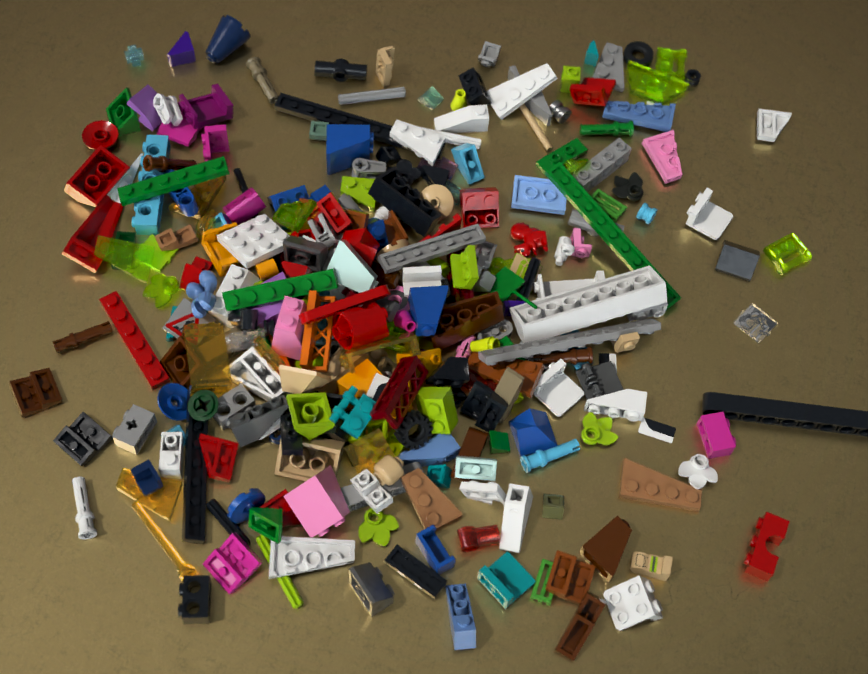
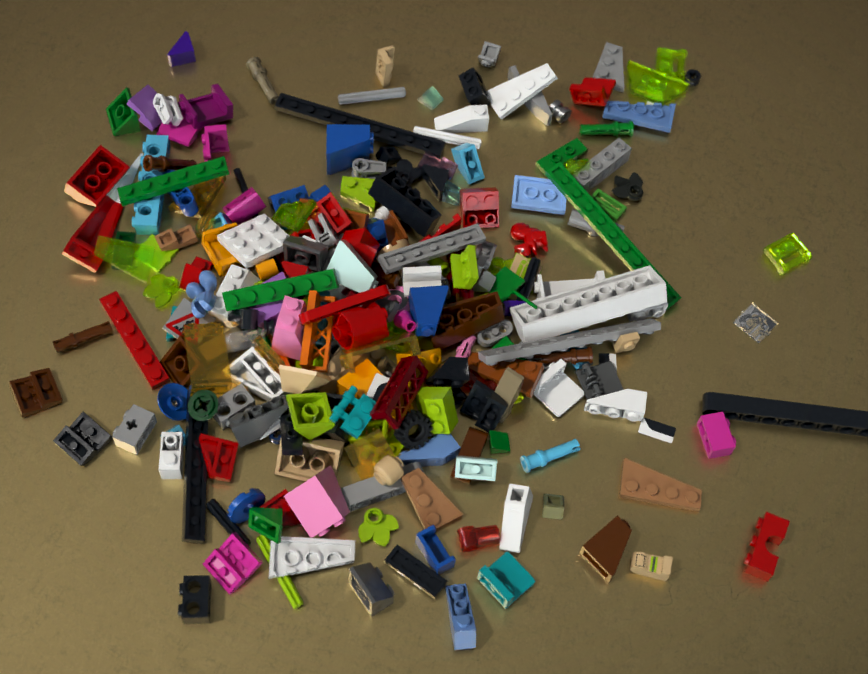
white pin [72,477,97,540] -> none
red dish [82,120,119,150] -> none
clear yellow wing [116,468,183,522] -> none
clear light blue gear [124,45,144,67] -> none
dark blue panel [130,459,163,496] -> none
clear yellow piece [132,502,197,582] -> none
dark blue cone [205,15,251,63] -> none
sand green plate [309,121,329,141] -> none
black piece [315,59,367,82] -> none
light grey cone [338,193,363,212] -> none
white slope [350,468,393,514] -> none
white wing [390,119,446,166] -> none
tan dish [420,184,454,220] -> none
teal slope [427,464,452,488] -> none
neon yellow cone [451,89,468,111] -> none
white wing [459,480,507,506] -> none
neon yellow cone [470,336,500,352] -> none
blue slope [509,408,558,457] -> none
tan bar [519,103,553,152] -> none
bright green tile [530,559,554,606] -> none
dark orange slope [545,550,596,605] -> none
white plant [554,236,575,266] -> none
reddish brown slope [555,590,606,661] -> none
lime brick [560,66,581,93] -> none
bright pink bracket [570,228,592,258] -> none
lime plate [581,412,618,446] -> none
teal slope [584,40,599,67] -> none
white bracket [603,575,663,631] -> none
black tyre [623,41,654,69] -> none
medium azure wheel [636,203,658,225] -> none
bright pink wing [642,130,682,184] -> none
white plate [678,454,718,489] -> none
white bracket [686,188,733,240] -> none
black slope [715,240,760,282] -> none
white wing [757,109,792,142] -> none

